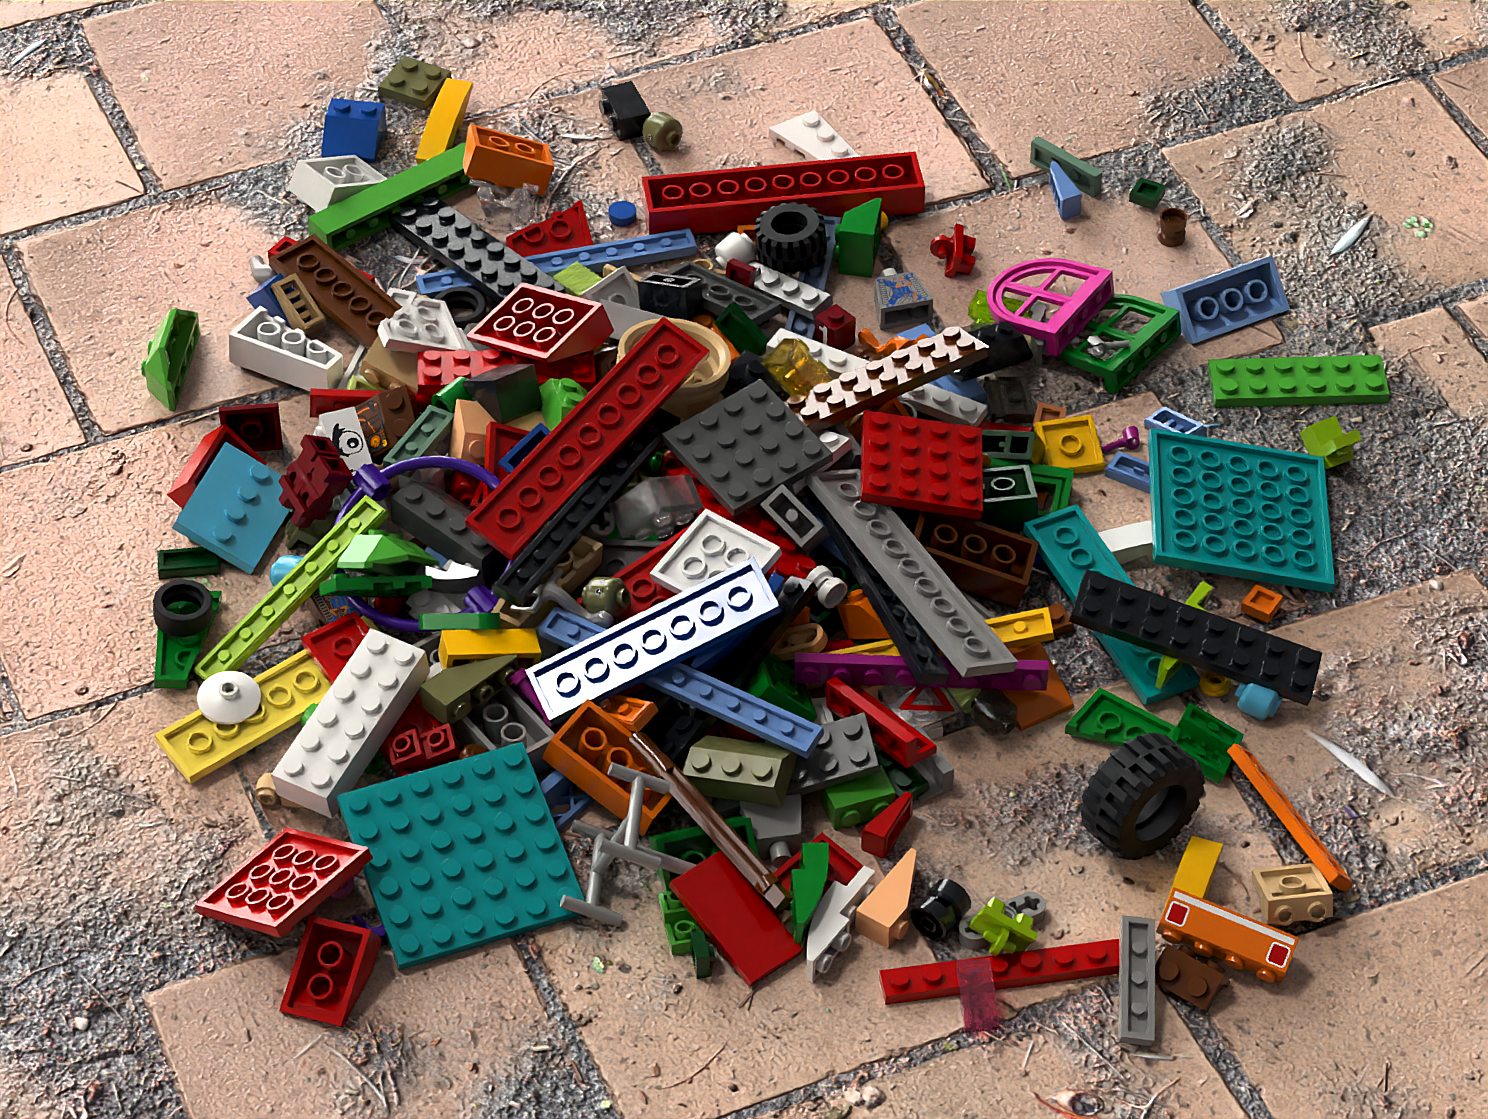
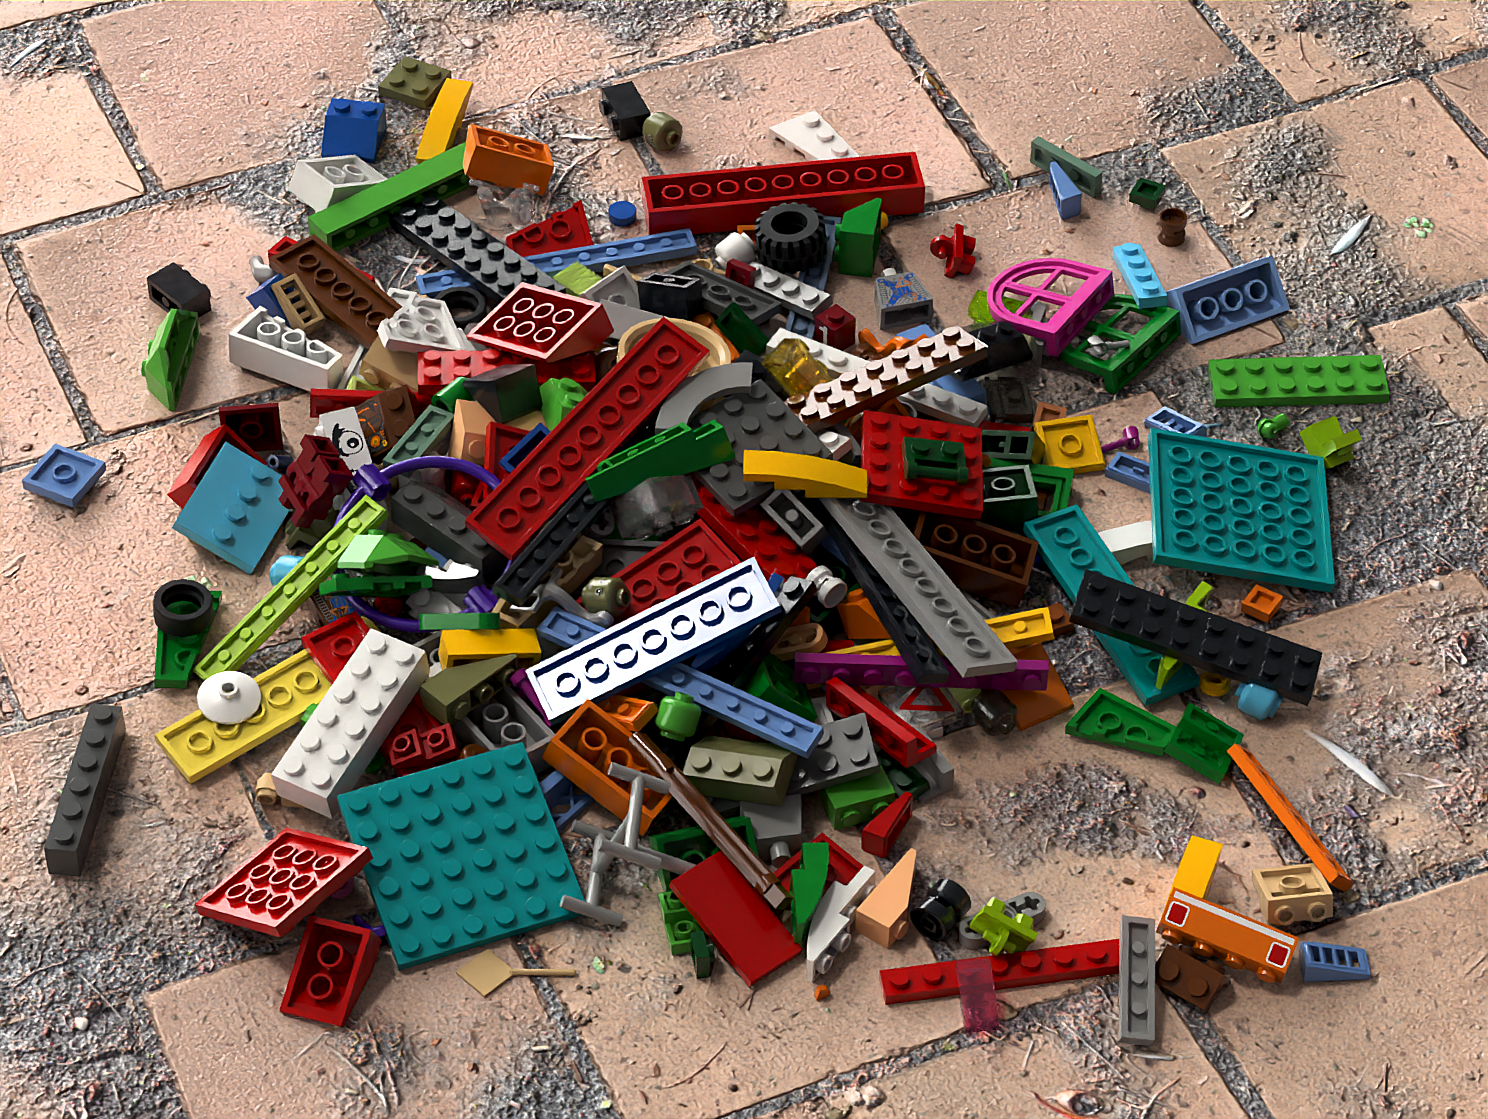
dark green tile [157,547,220,579] -> none
white plate [649,508,782,594] -> none
black tyre [1080,733,1205,860] -> none
none -> medium blue plate [22,444,106,508]
none -> dark grey brick [44,703,126,877]
none -> black brick [146,262,211,318]
none -> dark blue arm [267,455,293,475]
none -> tan piece [456,948,576,998]
none -> green wedge [585,420,735,501]
none -> light grey tile [655,362,753,435]
none -> bright green head [655,691,702,741]
none -> yellow slope [743,450,867,498]
none -> orange piece [814,985,830,1000]
none -> dark green plate [902,437,968,486]
none -> medium azure plate [1112,243,1167,309]
none -> bright green arm [1257,413,1289,439]
none -> medium blue slope [1299,941,1371,982]

